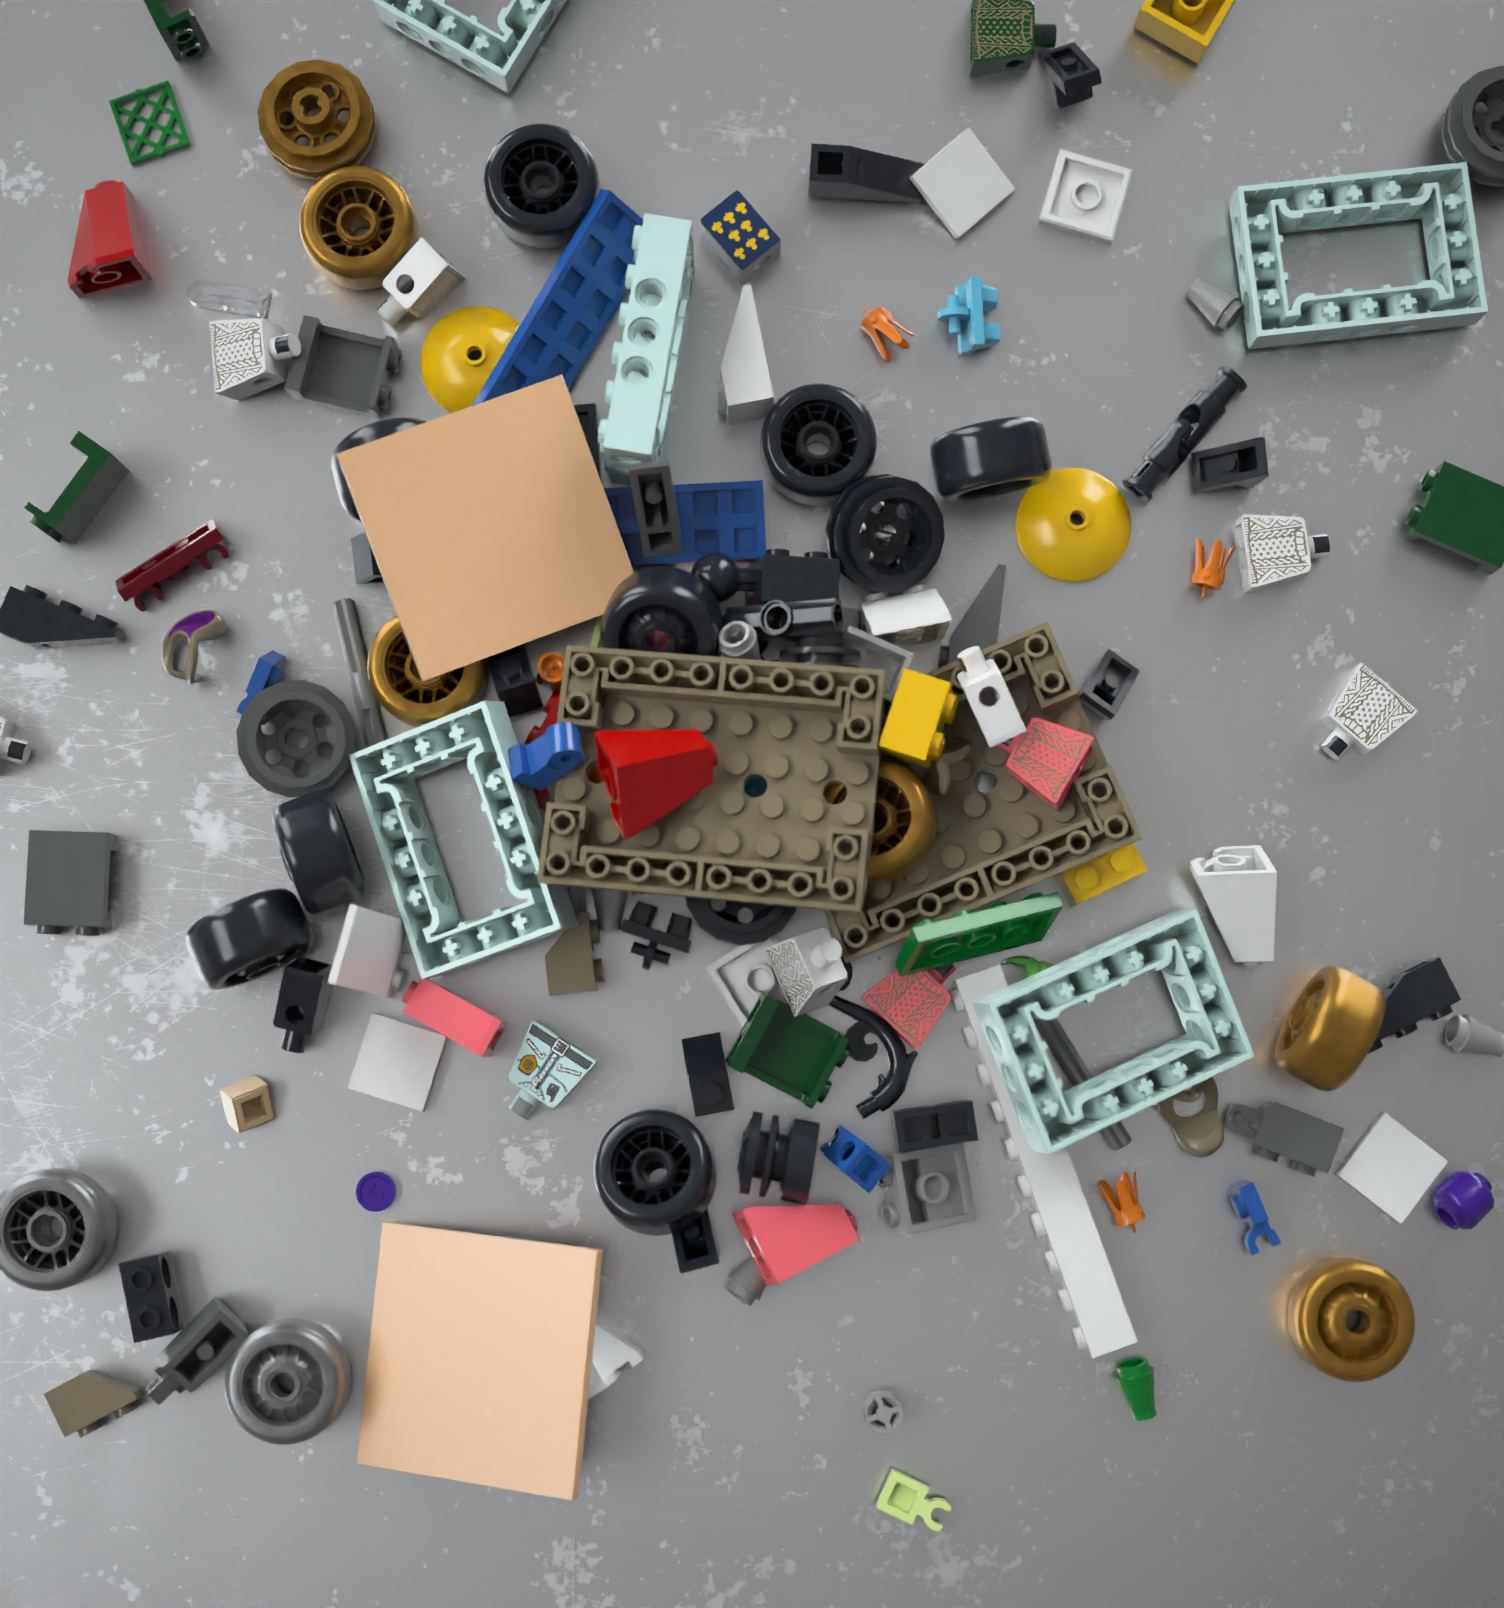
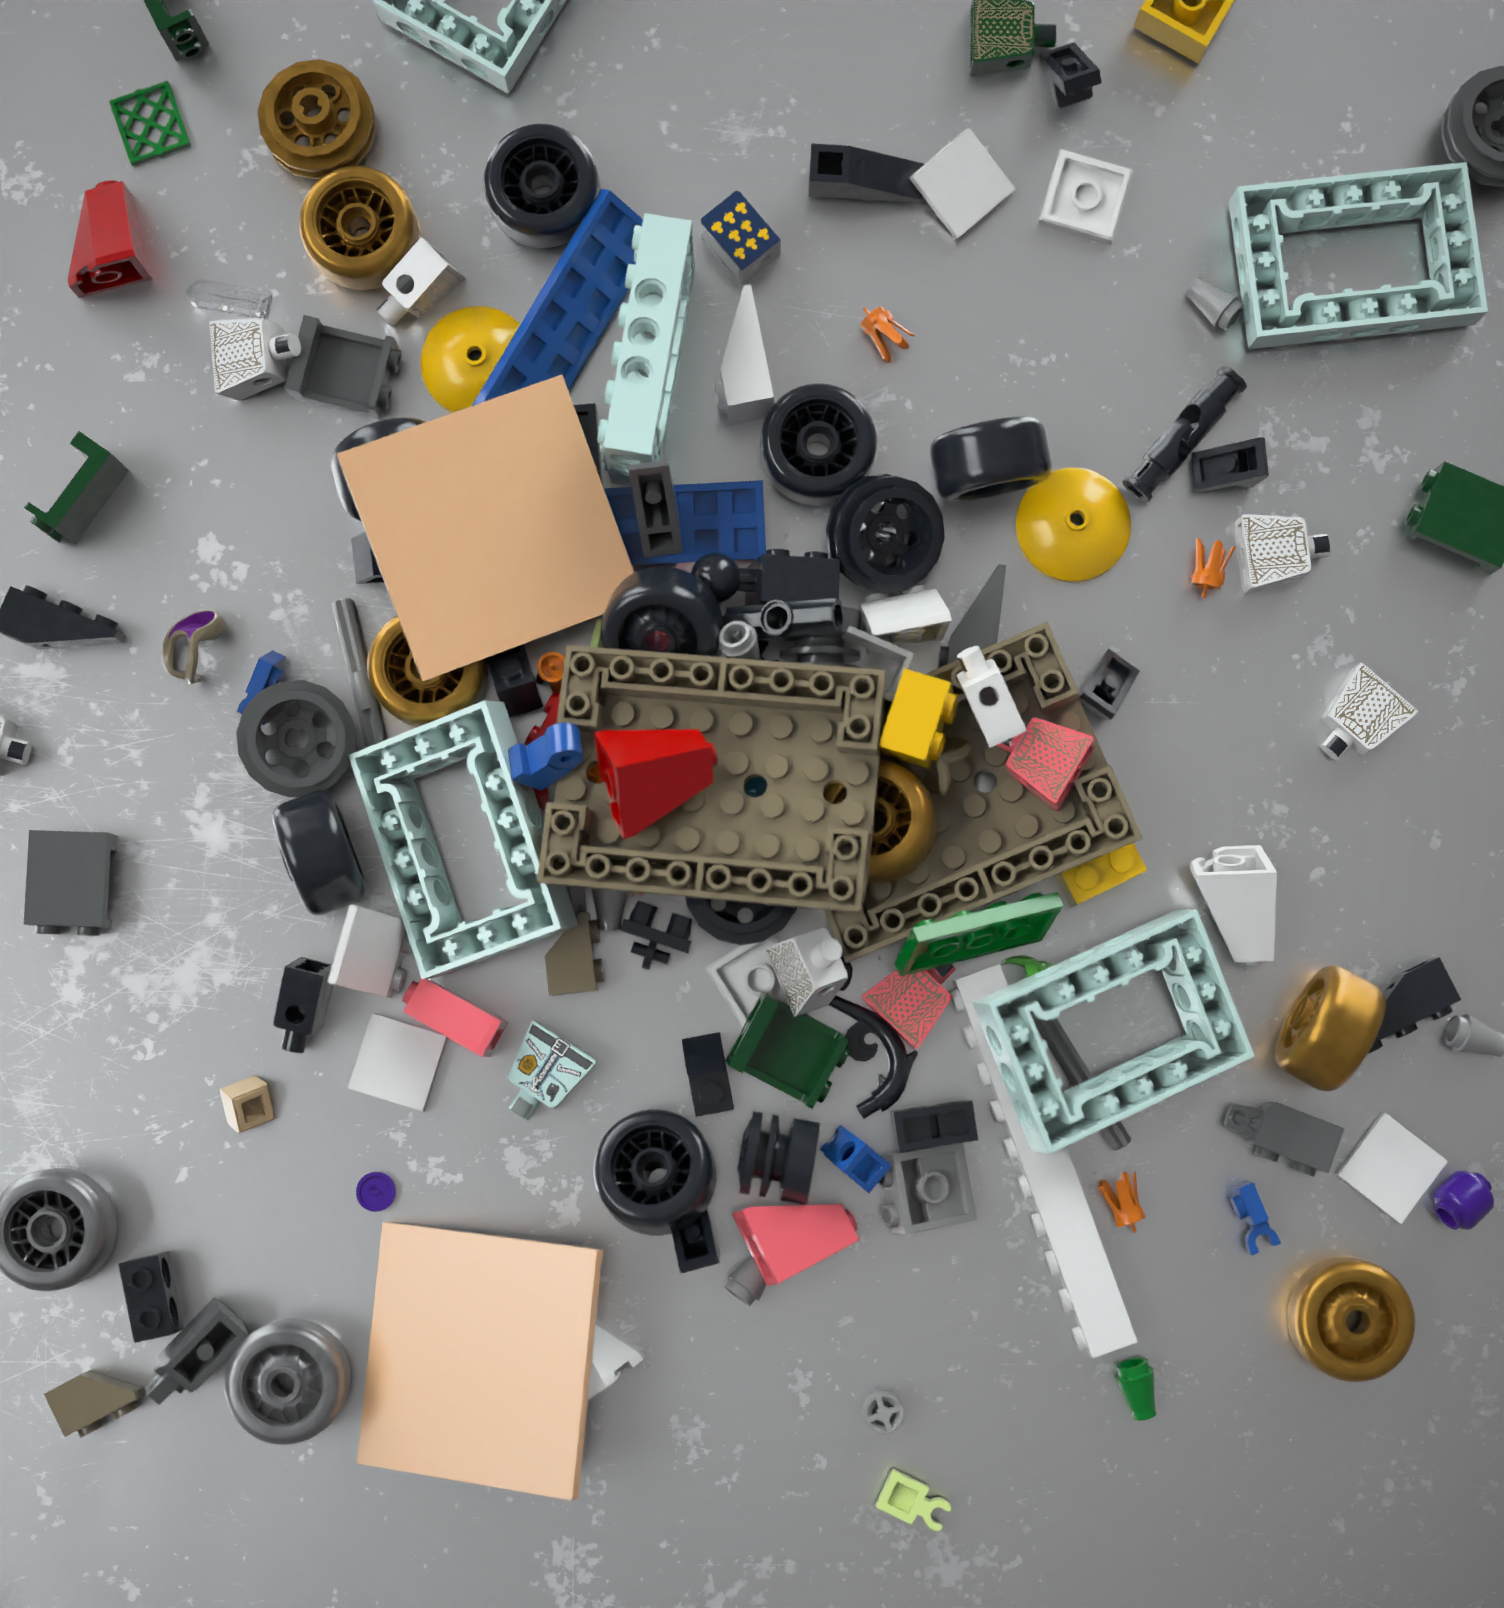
dark red plate [115,518,229,612] -> none
black wheel [185,888,313,990] -> none
medium azure hips [937,276,1000,355] -> none
dark tan piece [1157,1077,1224,1158] -> none

